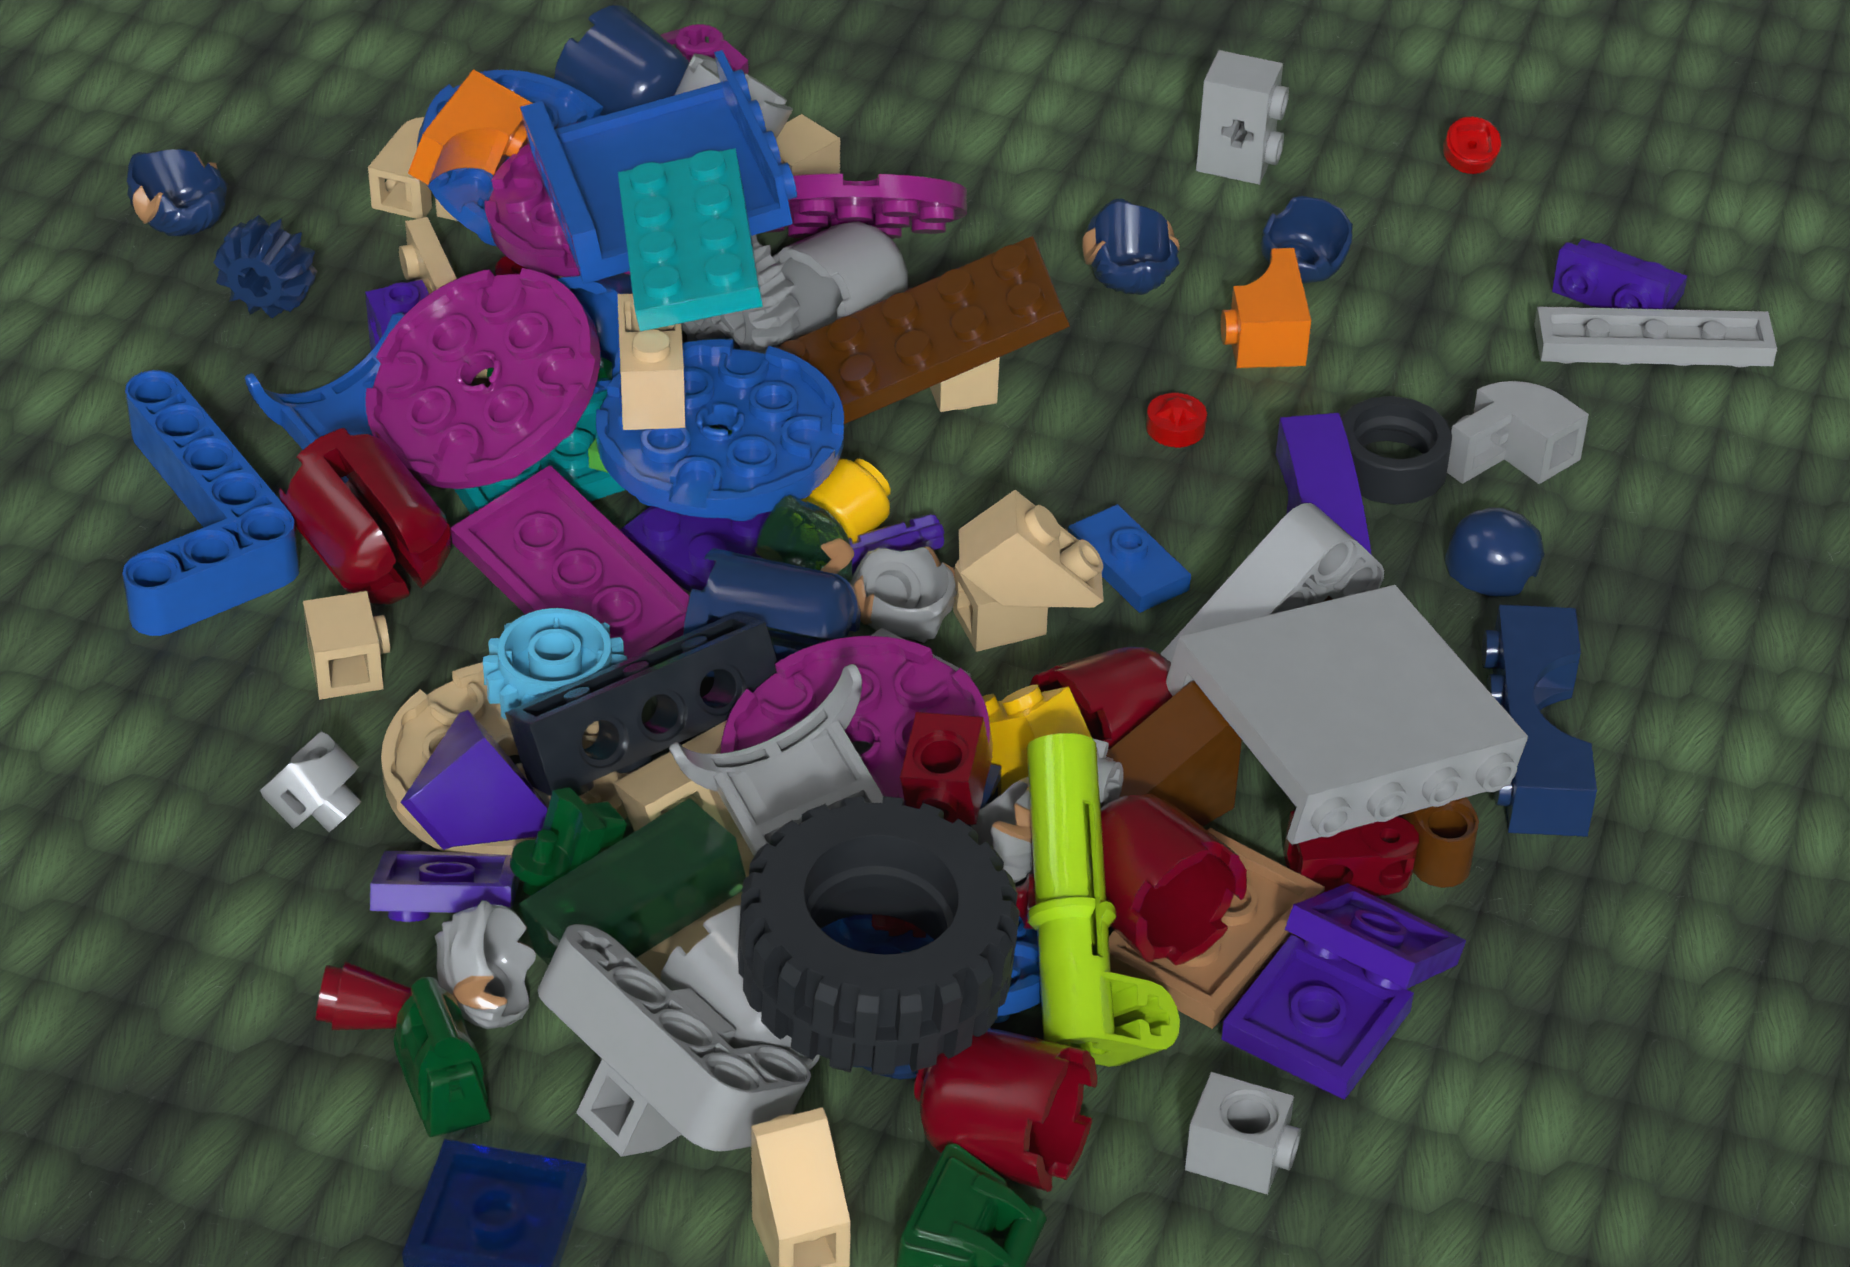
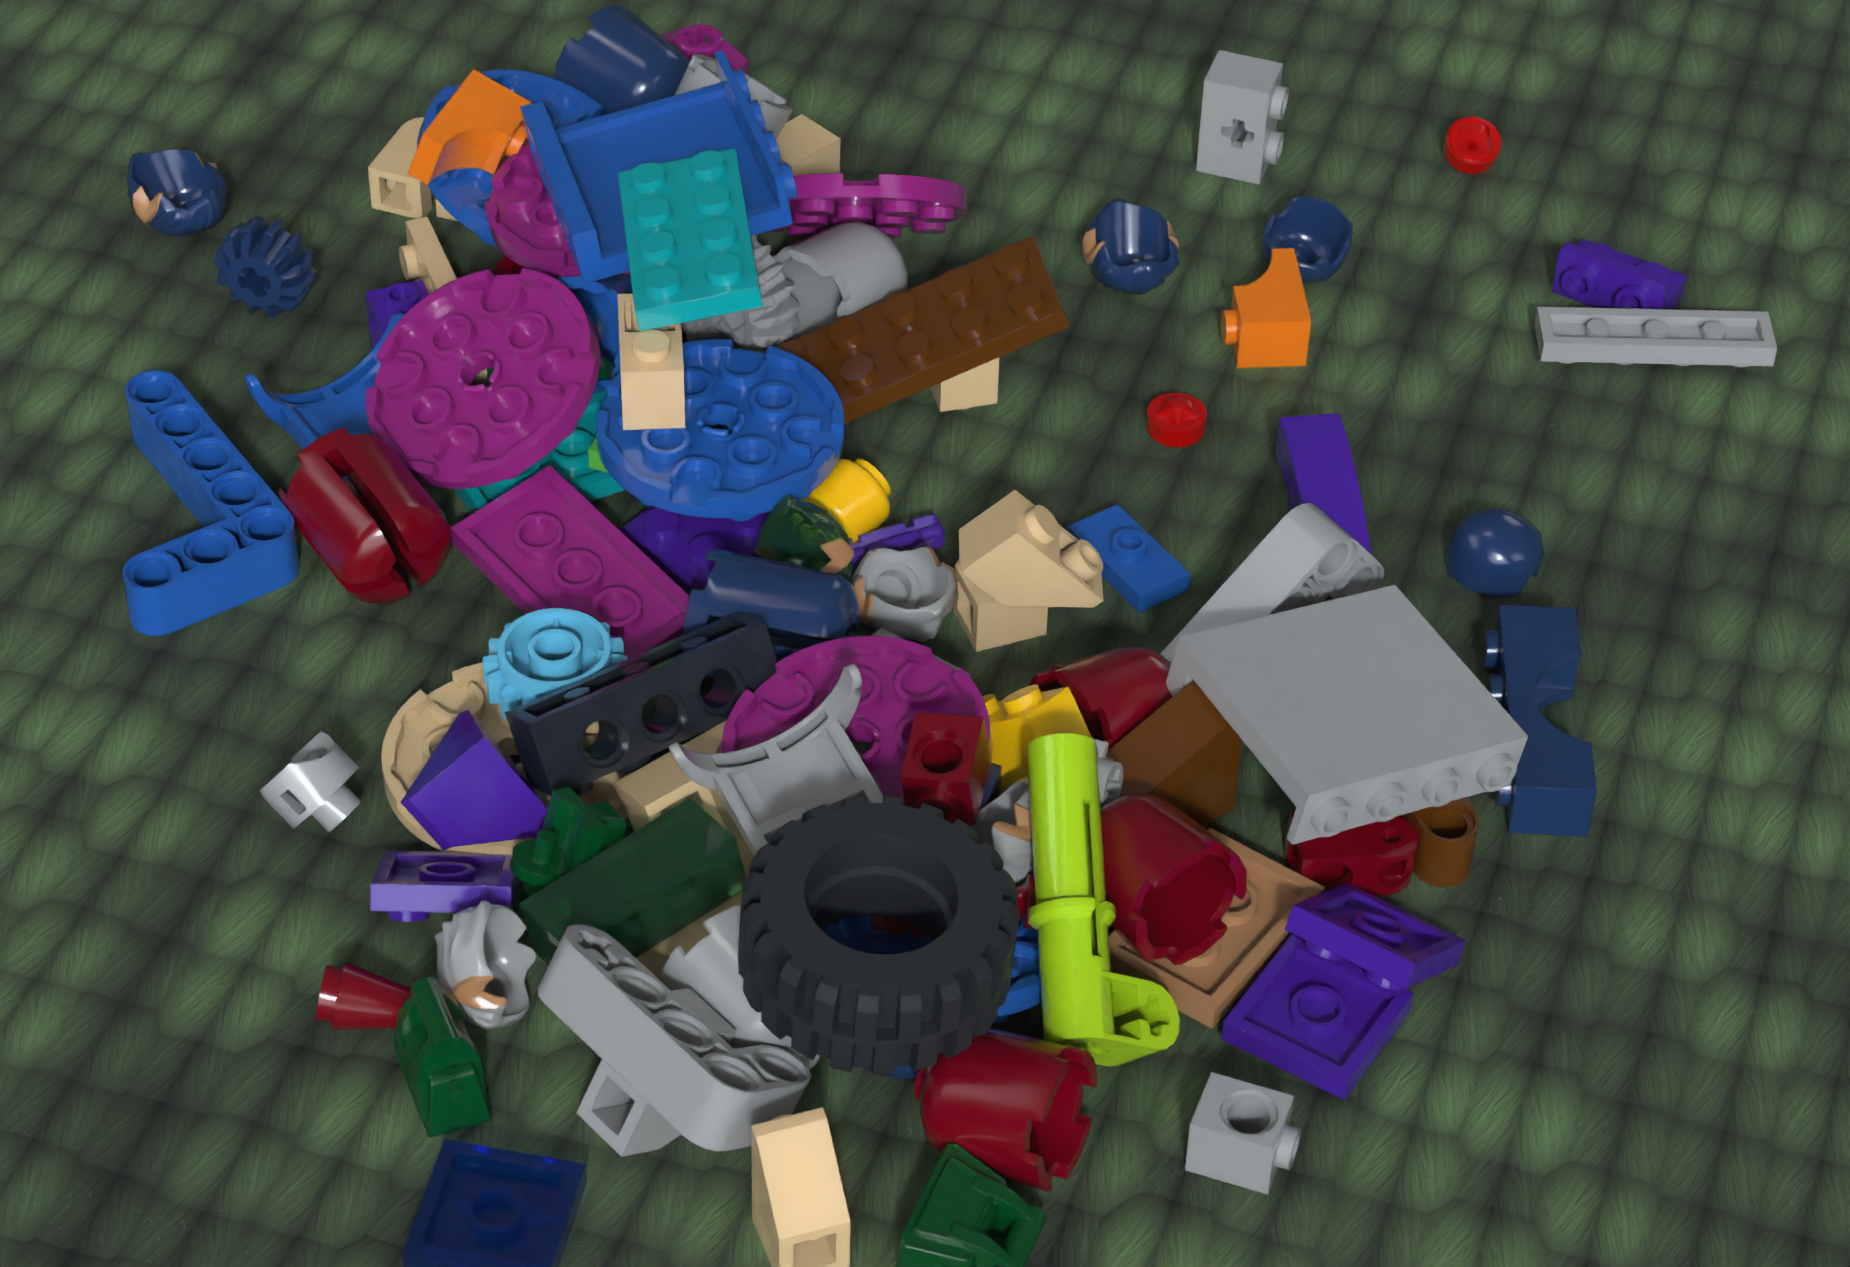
tan brick [303,591,390,700] -> none
black tyre [1341,396,1452,505] -> none
light grey brick [1447,381,1589,484] -> none

